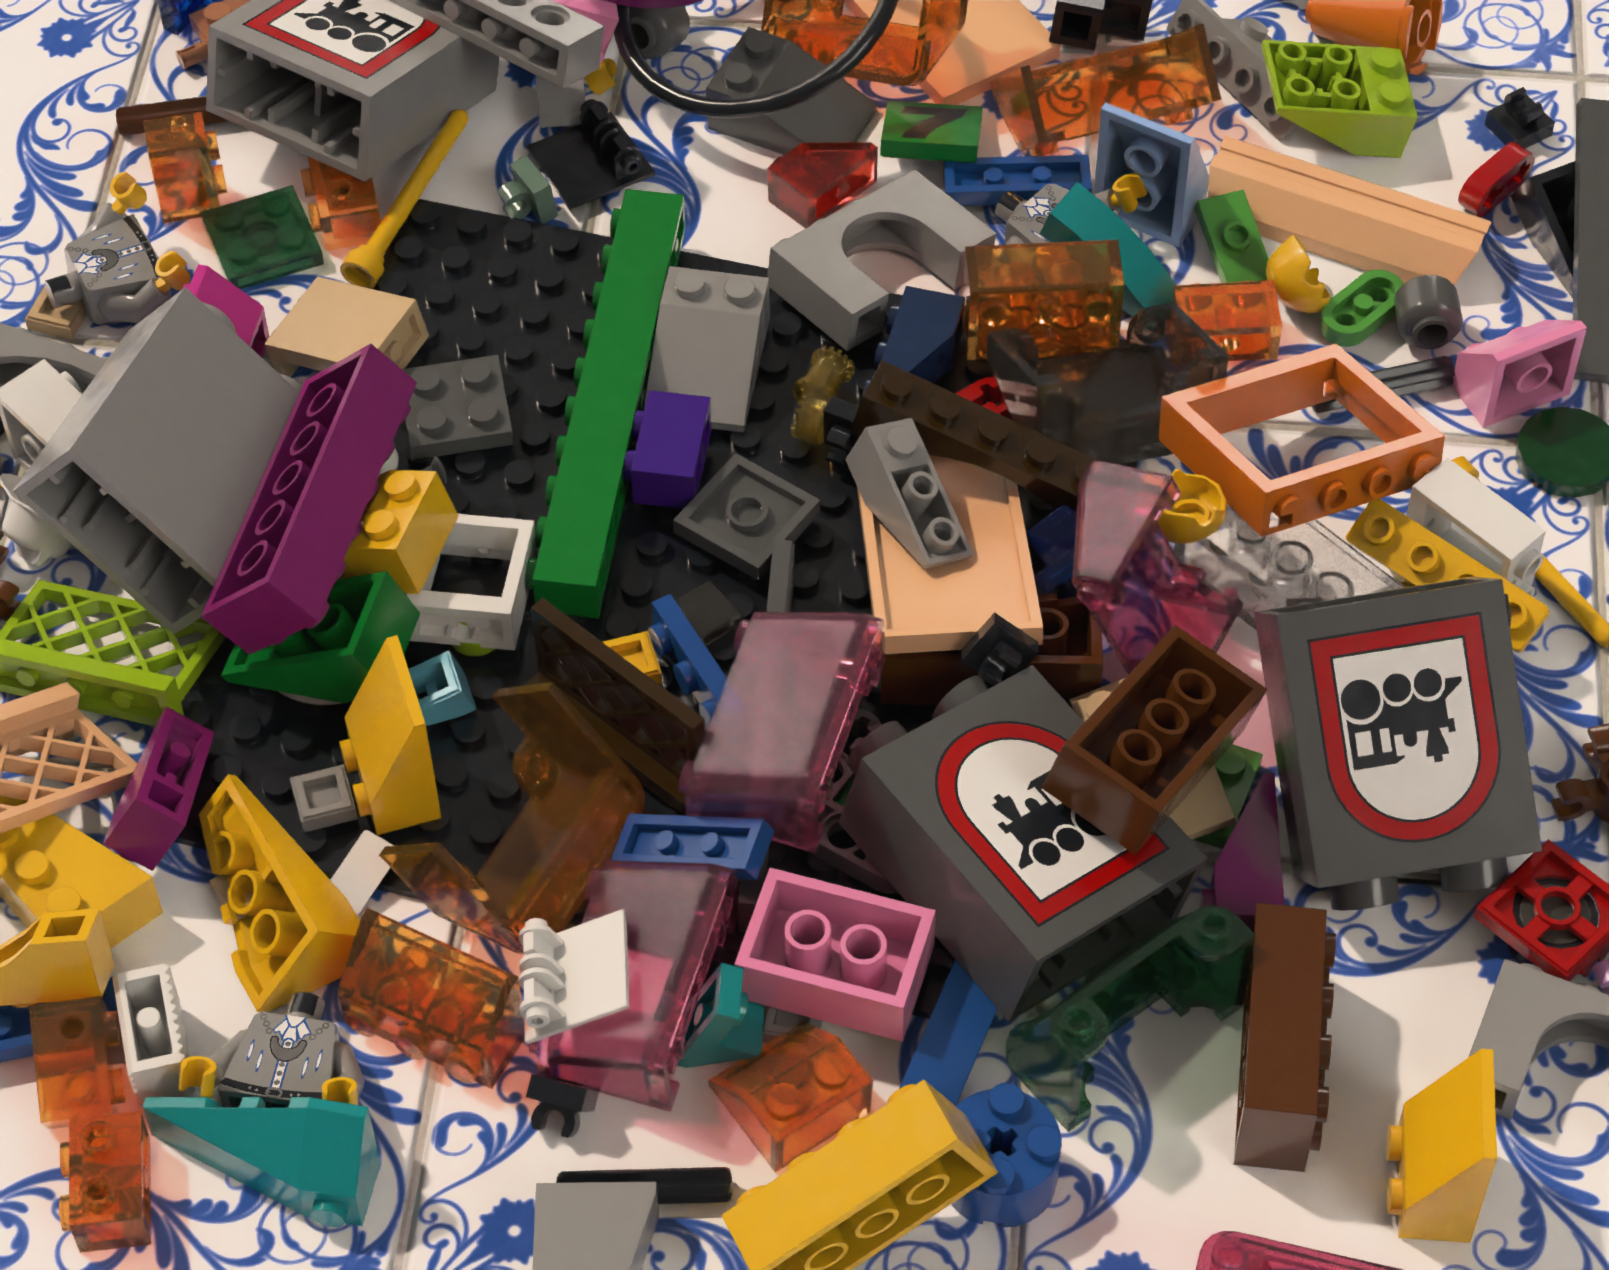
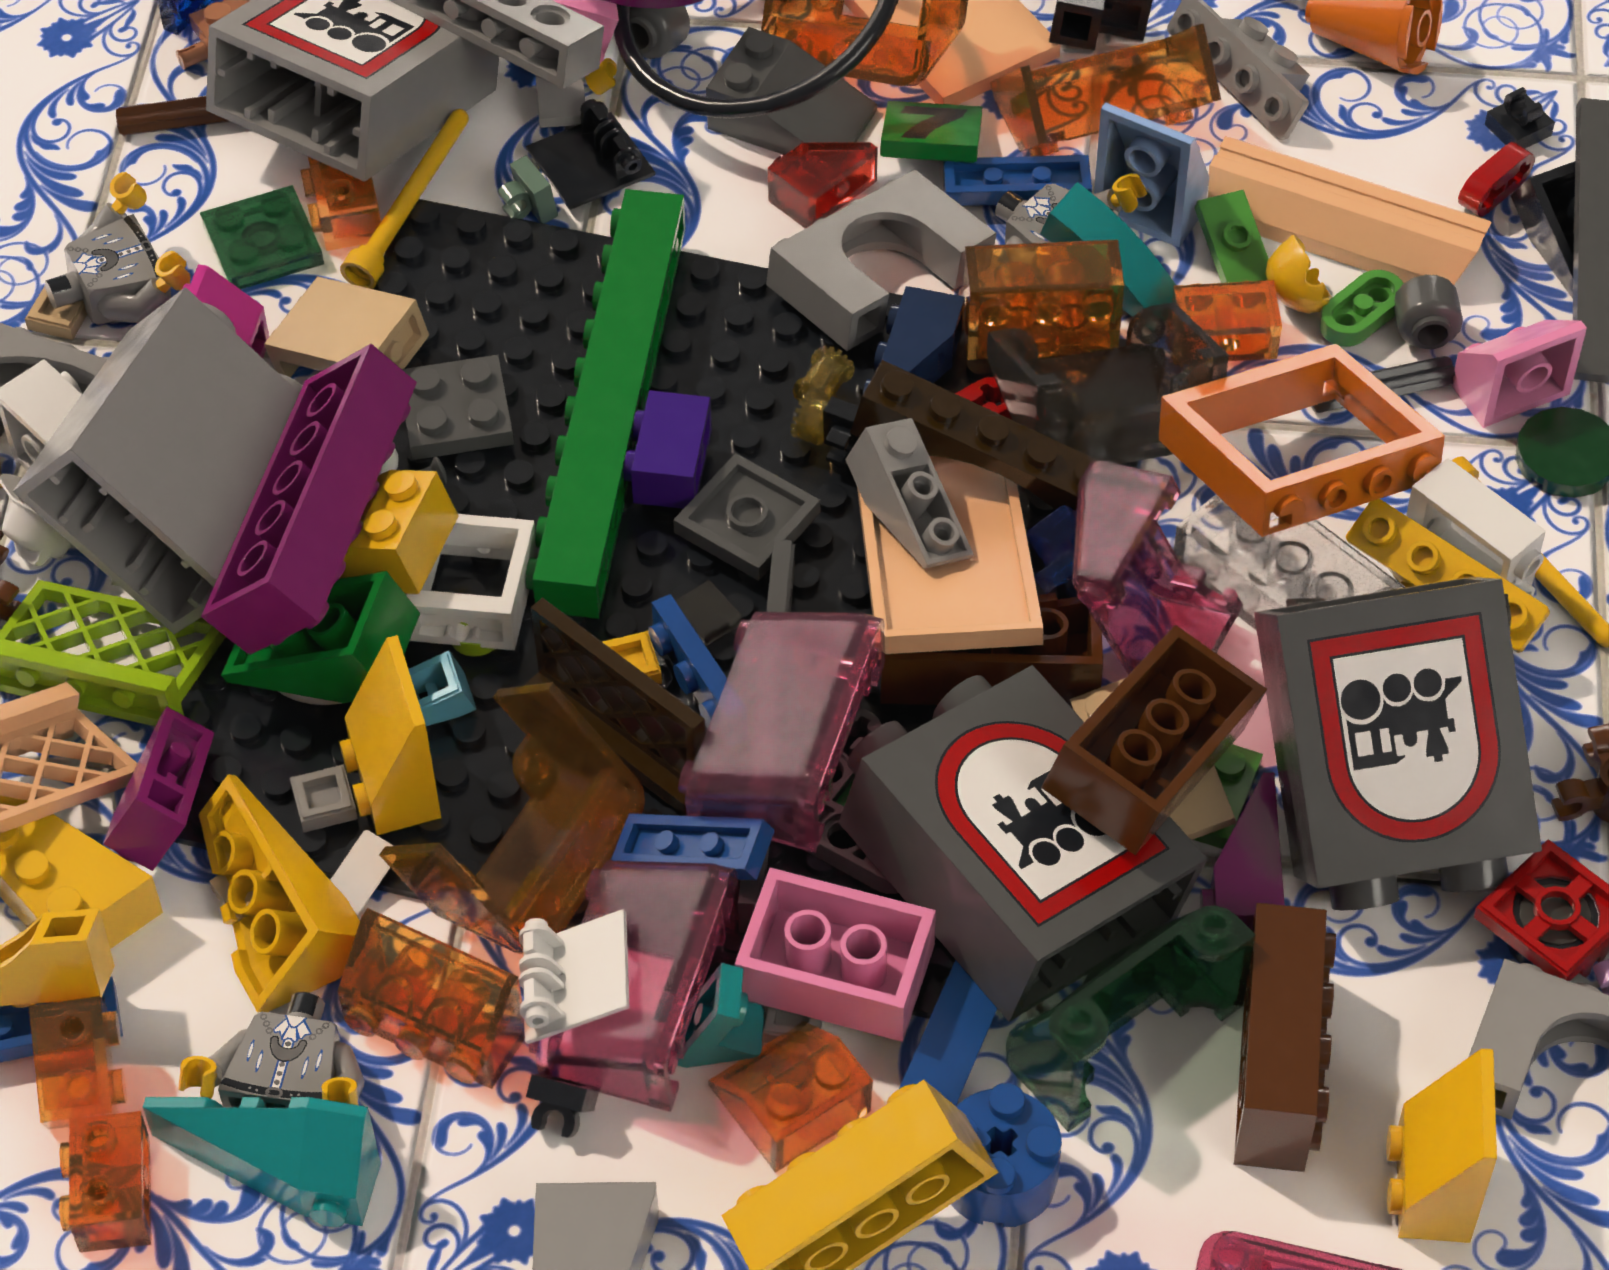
white brick [112,963,196,1106] -> none
clear orange brick [143,112,228,224] -> none
black axle [556,1167,732,1204] -> none
light grey slope [644,266,770,432] -> none
black tile [960,612,1039,686] -> none
yellow hair [1143,469,1227,544] -> none
lime slope [1261,40,1418,158] -> none

